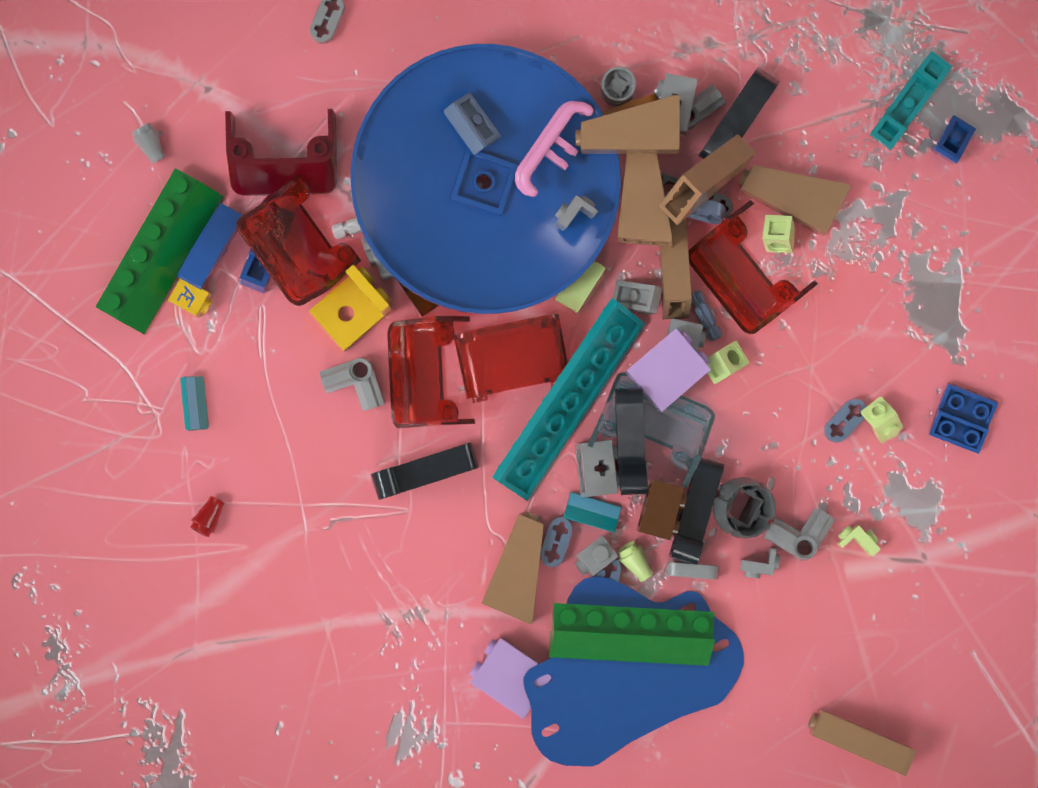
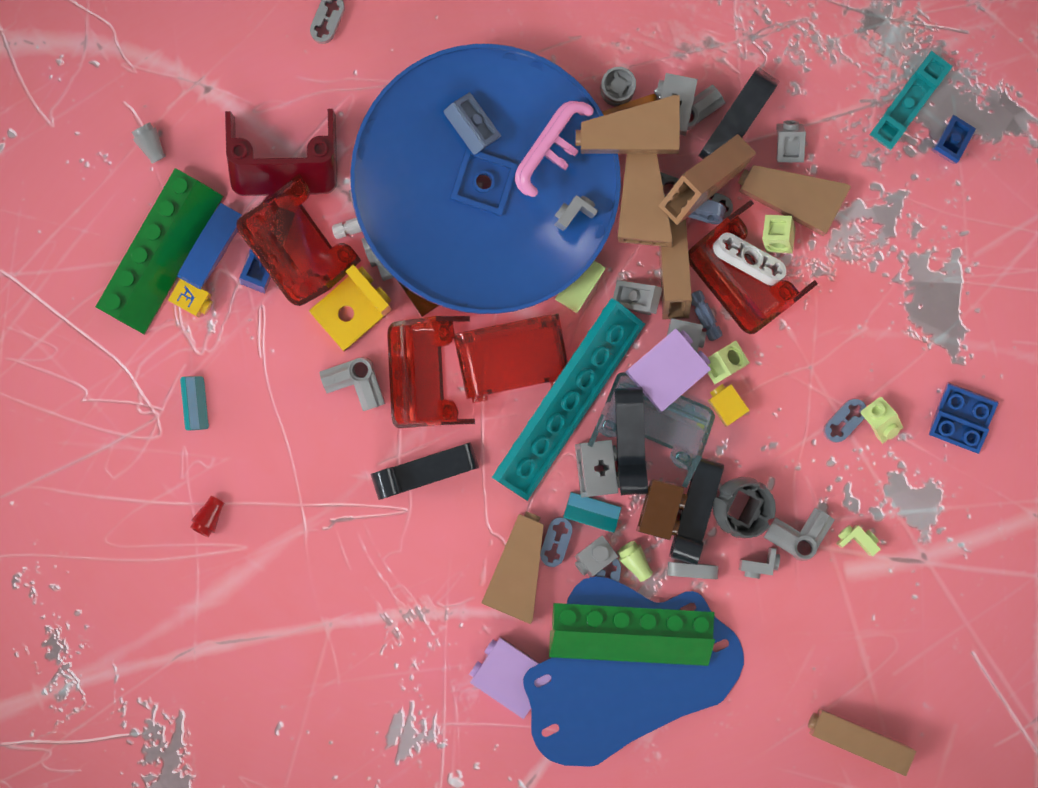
none -> yellow brick [707,384,750,427]
none -> white beam [713,233,786,286]
none -> light grey bracket [776,120,806,162]

